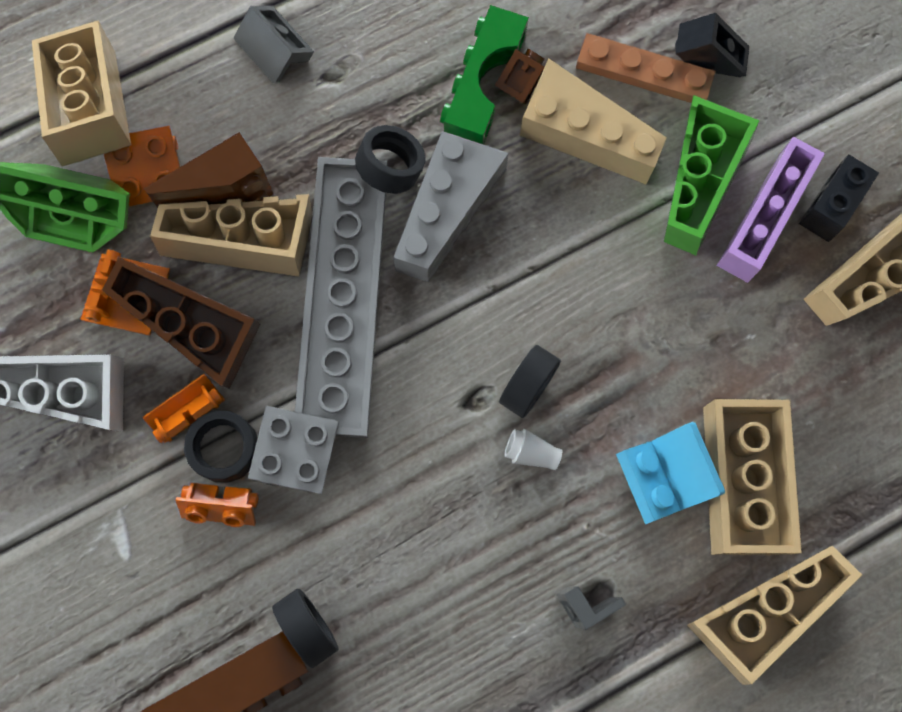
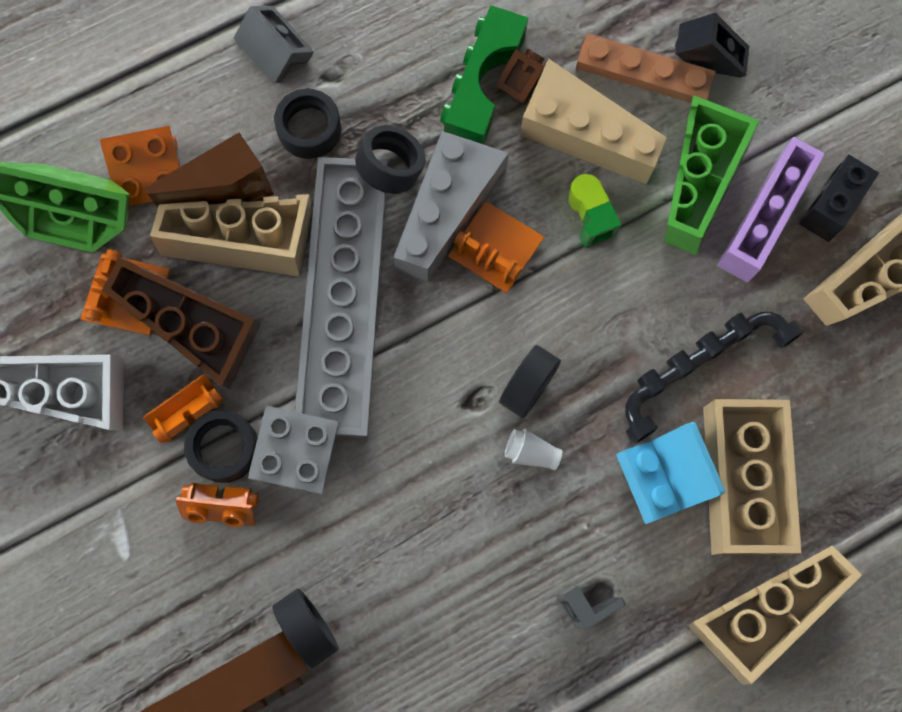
tan brick [32,21,131,167] -> none
none -> black tyre [274,88,342,159]
none -> orange hinge [448,201,544,294]
none -> leg [568,174,622,248]
none -> black bar [625,312,805,444]

